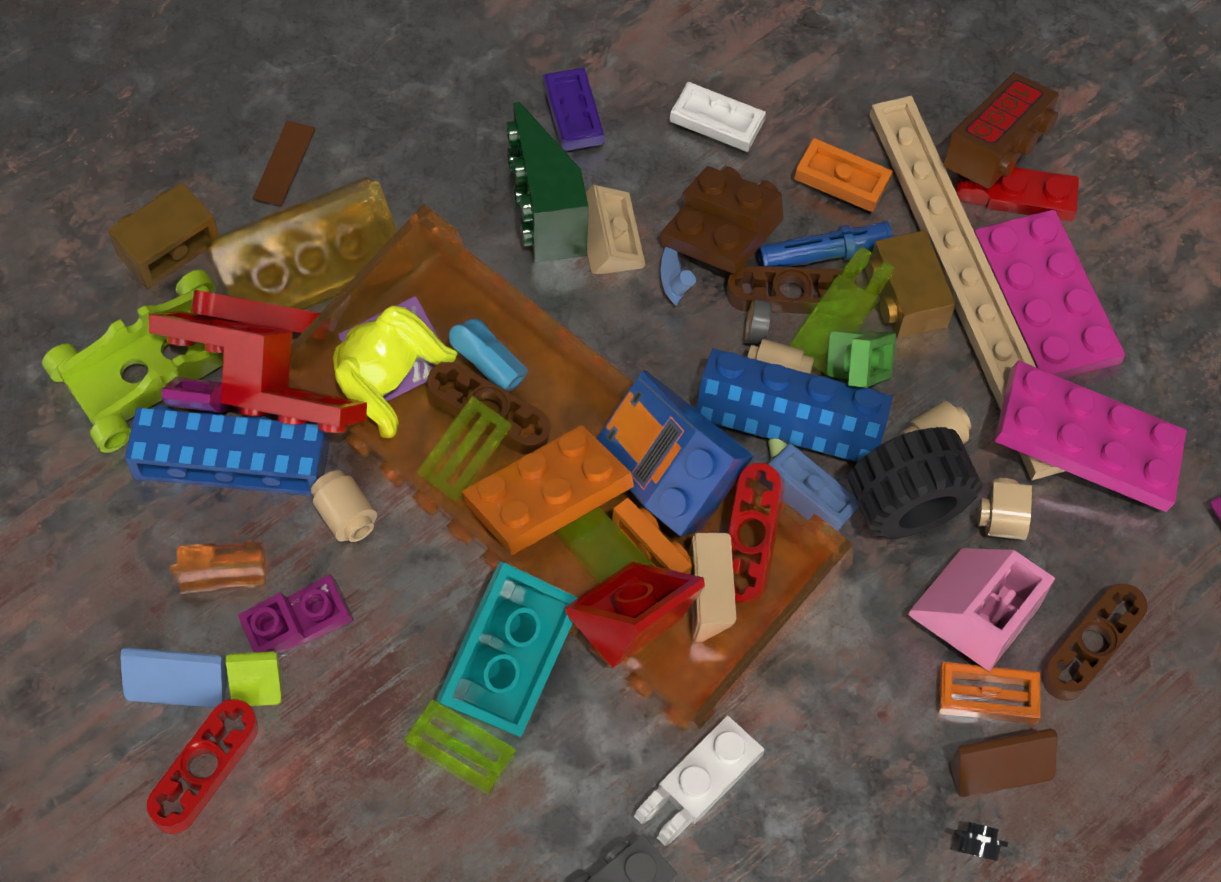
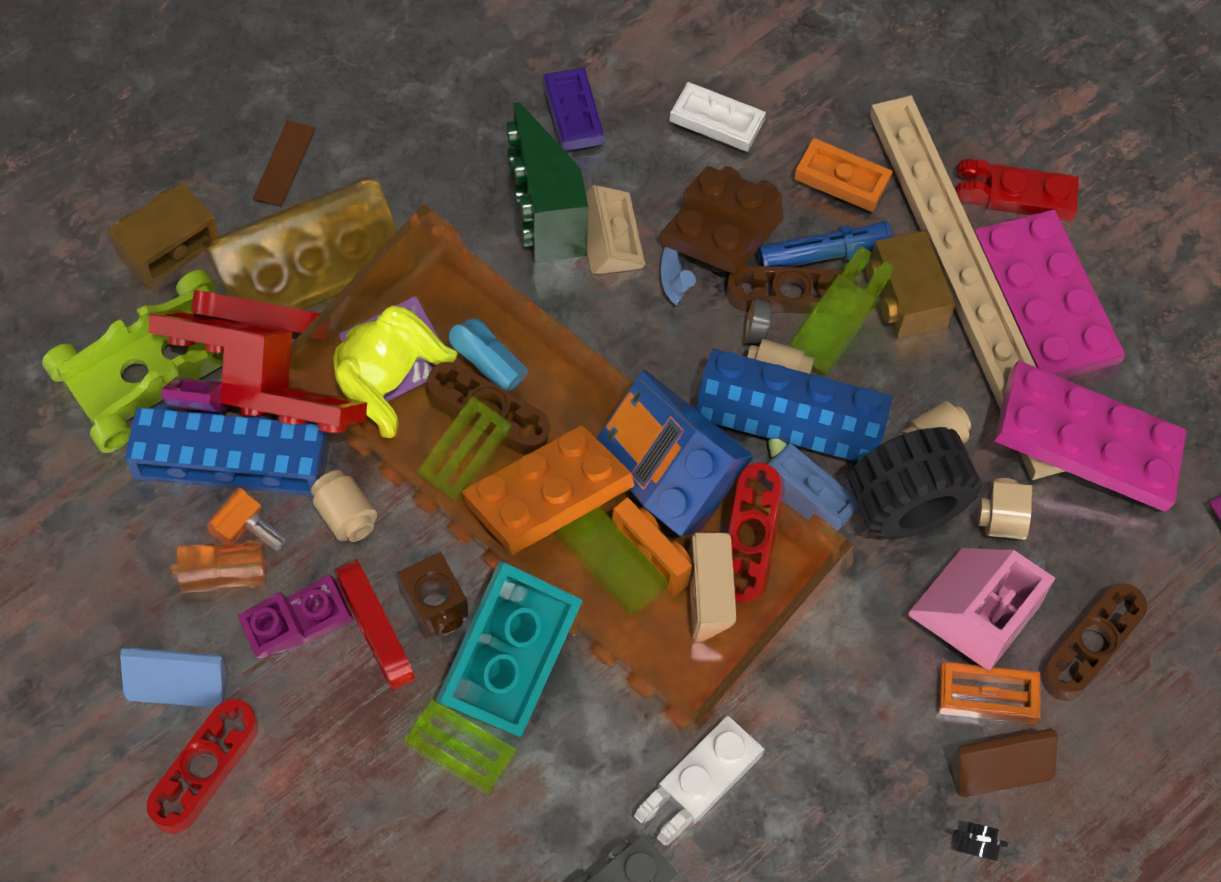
lime slope [226,651,282,706] -> none
red slope [565,561,705,668] -> none
bright green slope [827,331,896,388] -> none
reddish brown brick [944,72,1059,189] -> none
none -> orange piece [207,488,286,551]
none -> red beam [334,559,415,691]
none -> reddish brown brick [397,552,469,639]

